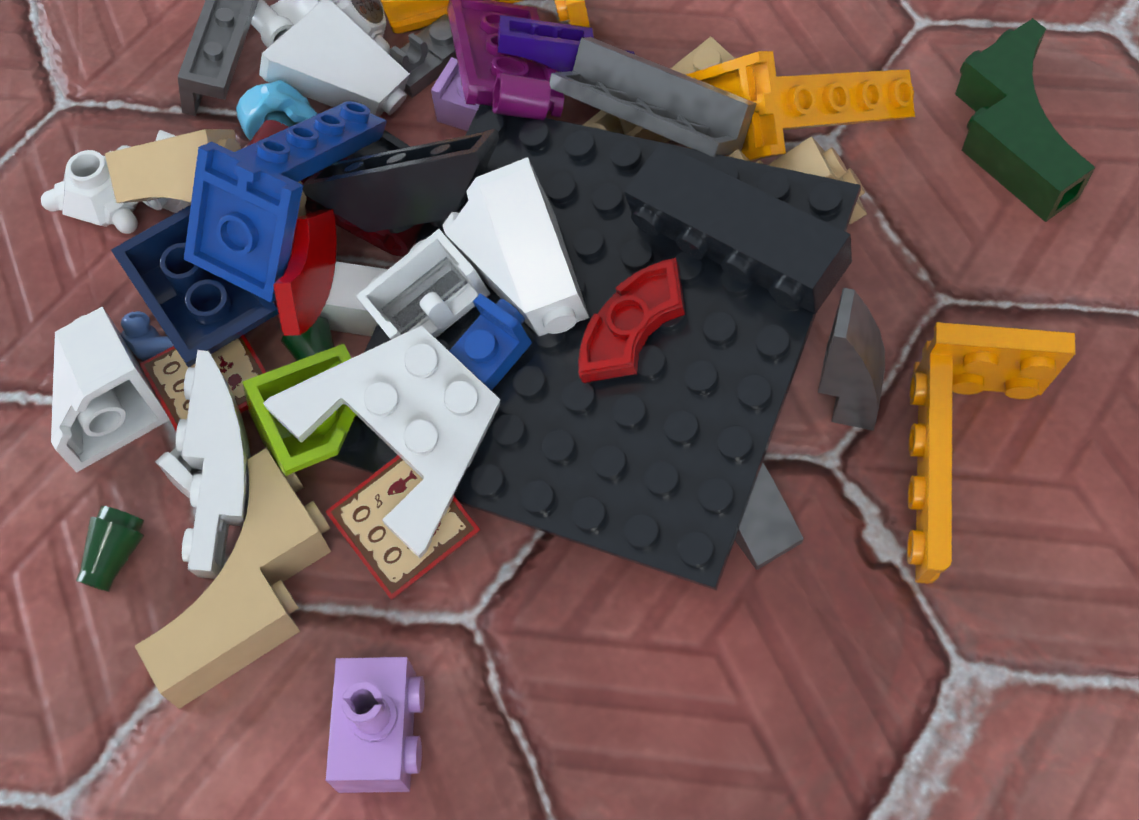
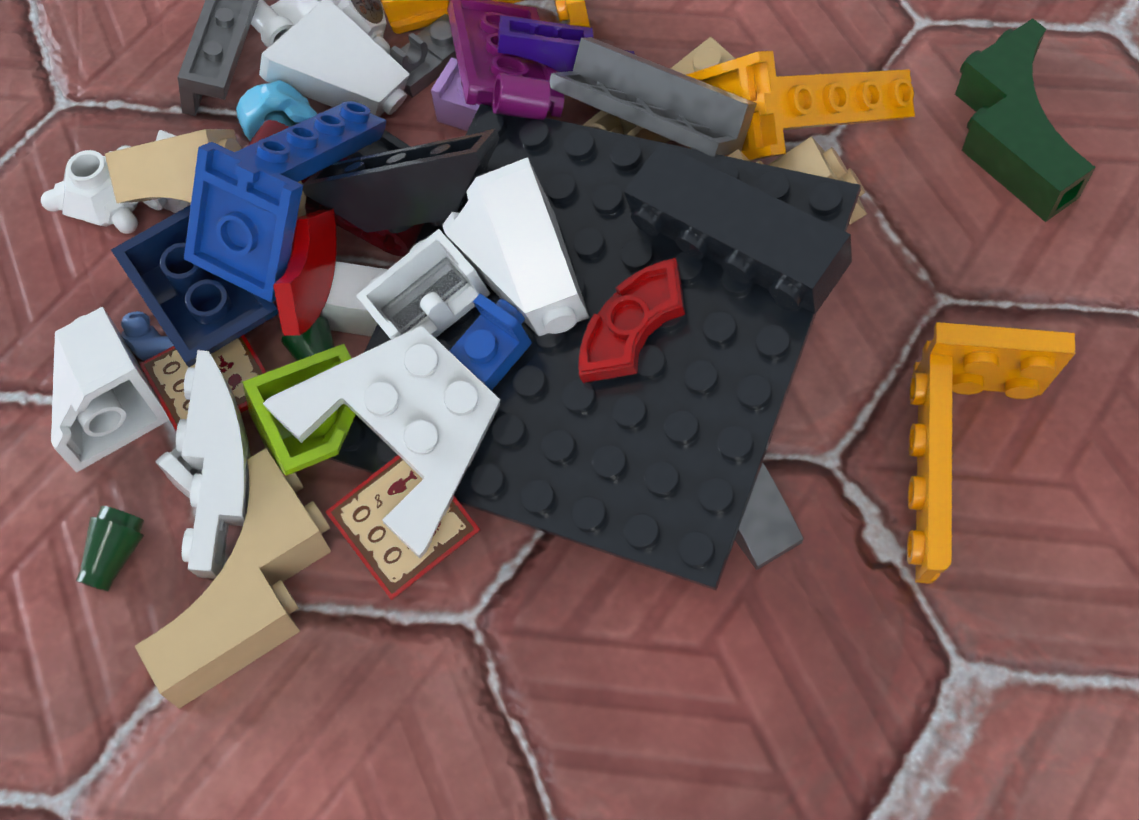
lavender brick [326,657,425,793] -> none
flat silver slope [818,288,885,431] -> none

